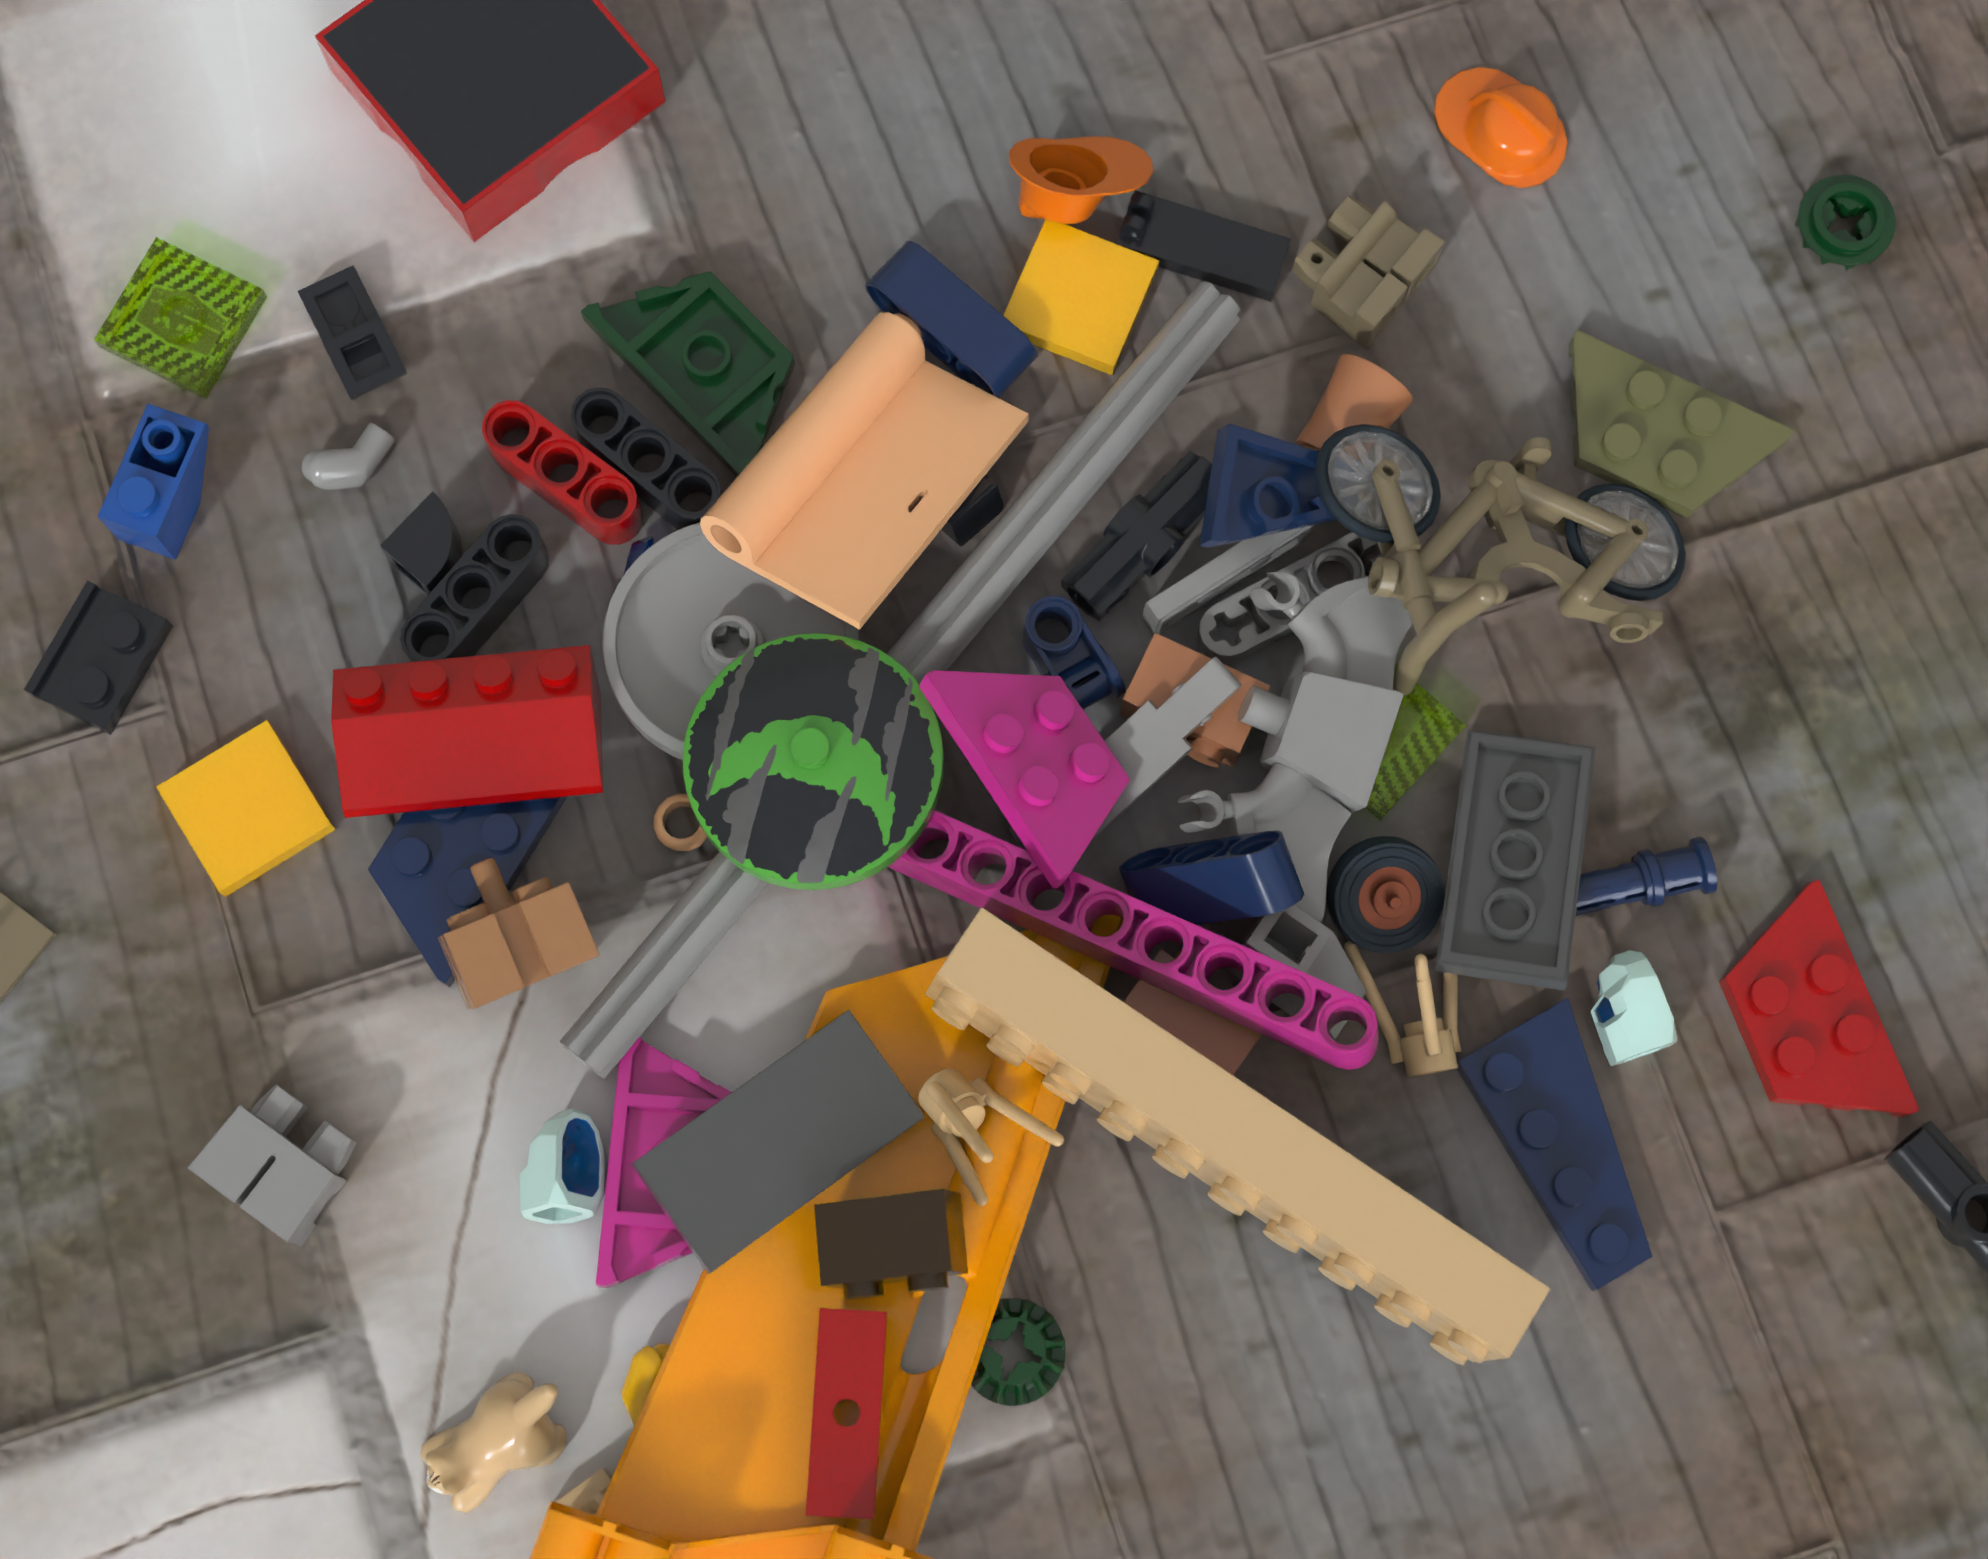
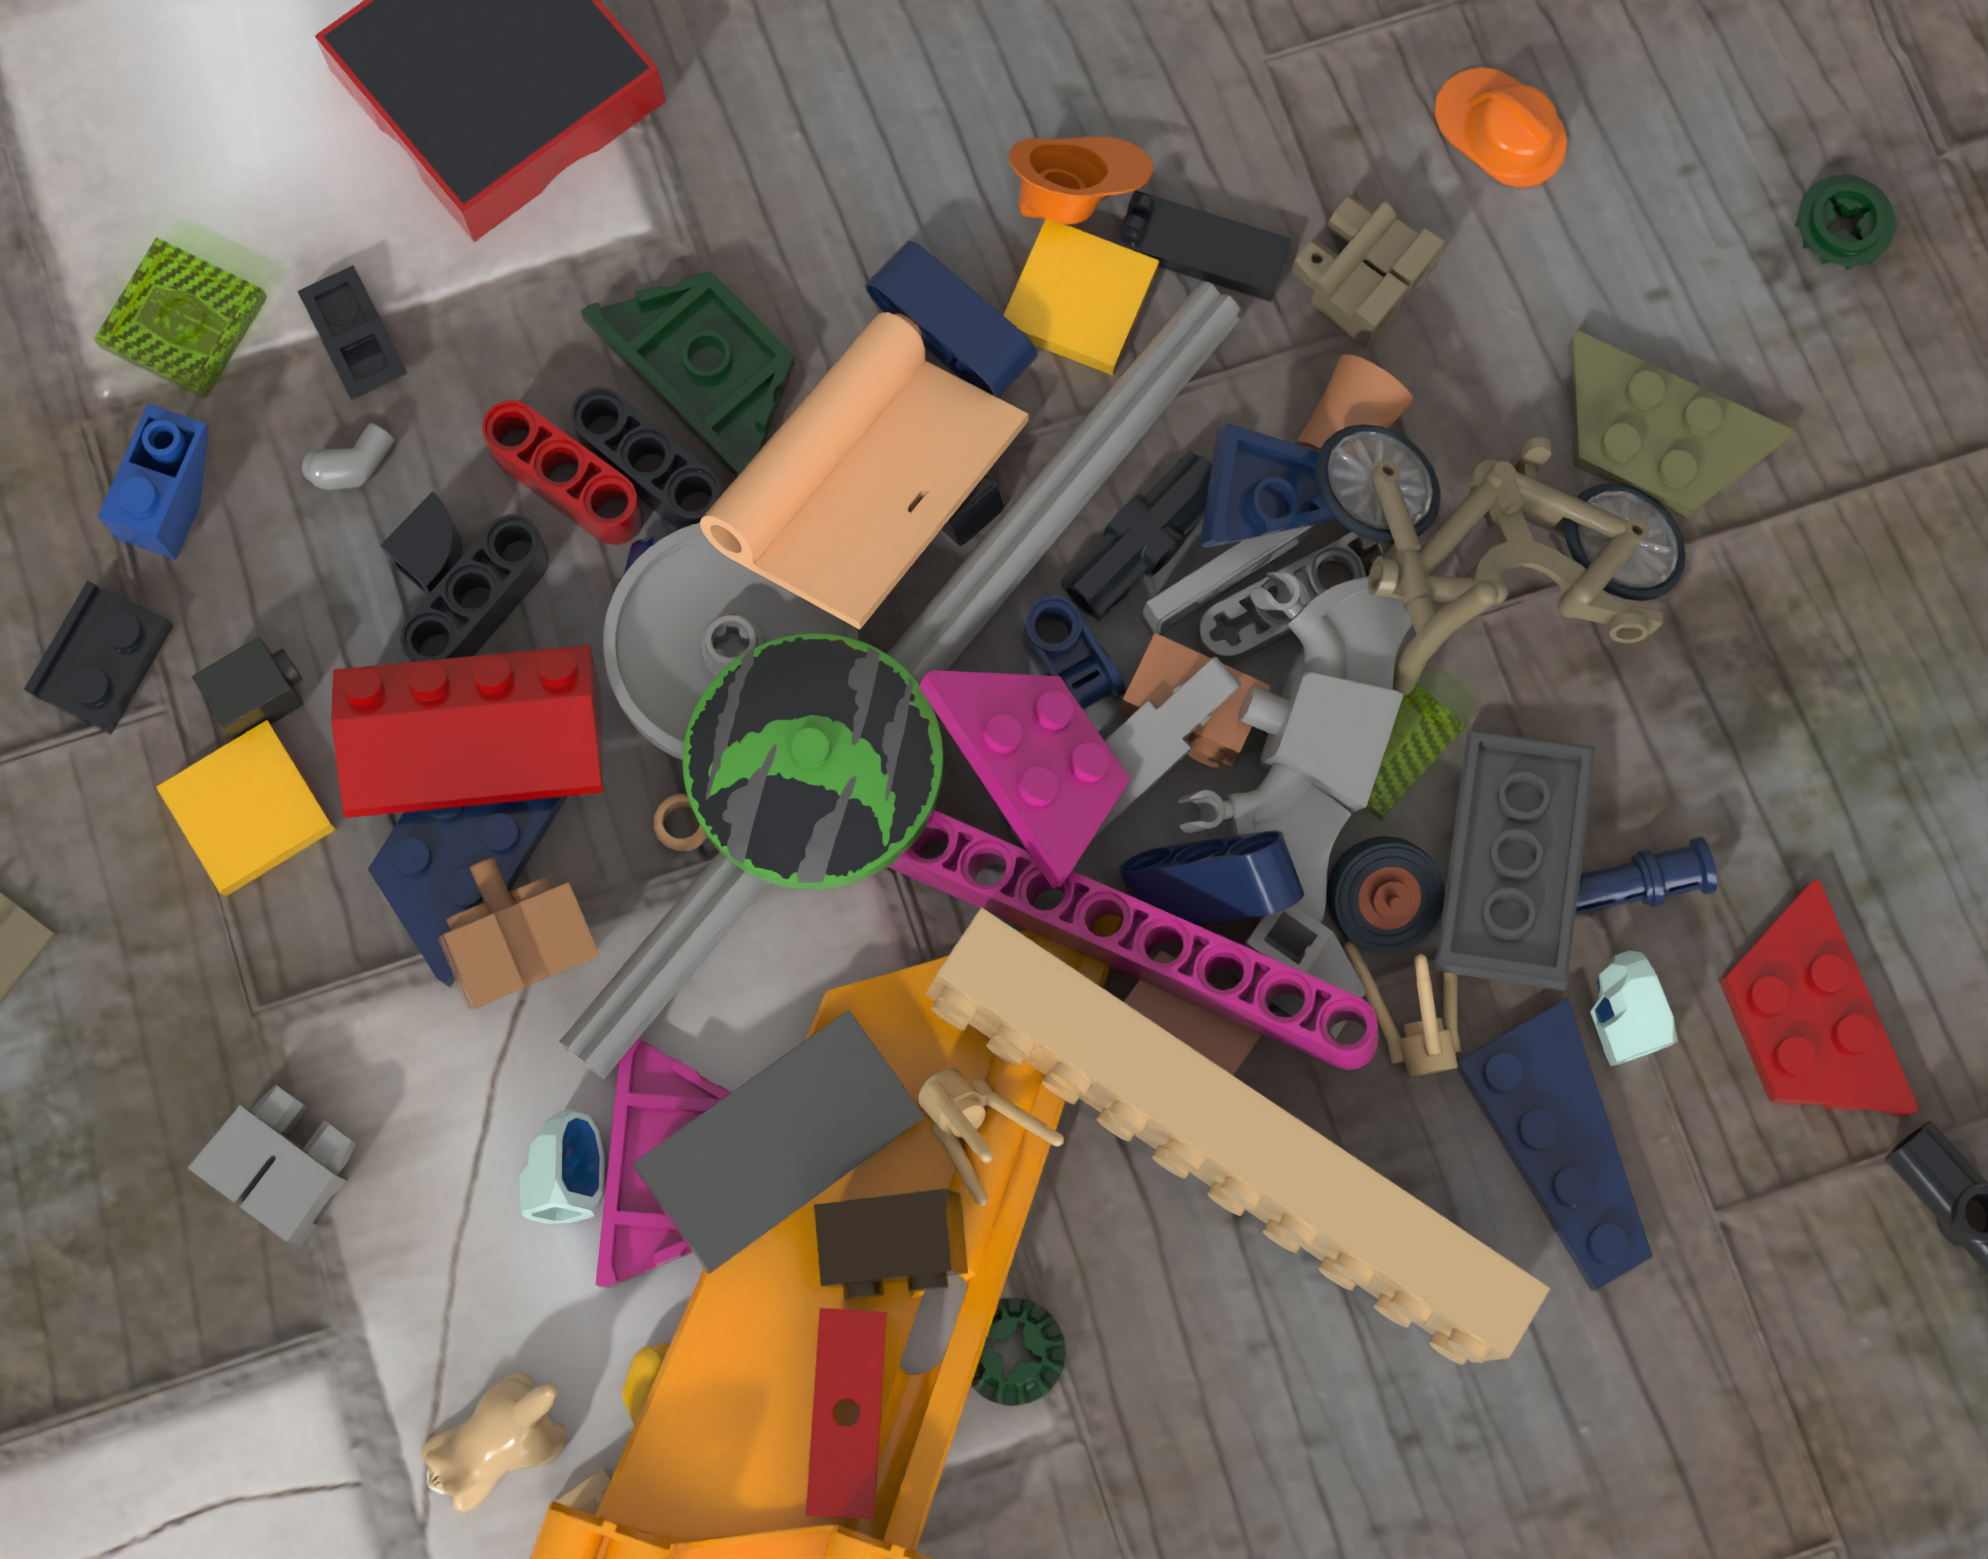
none -> pearl dark grey brick [191,636,304,739]

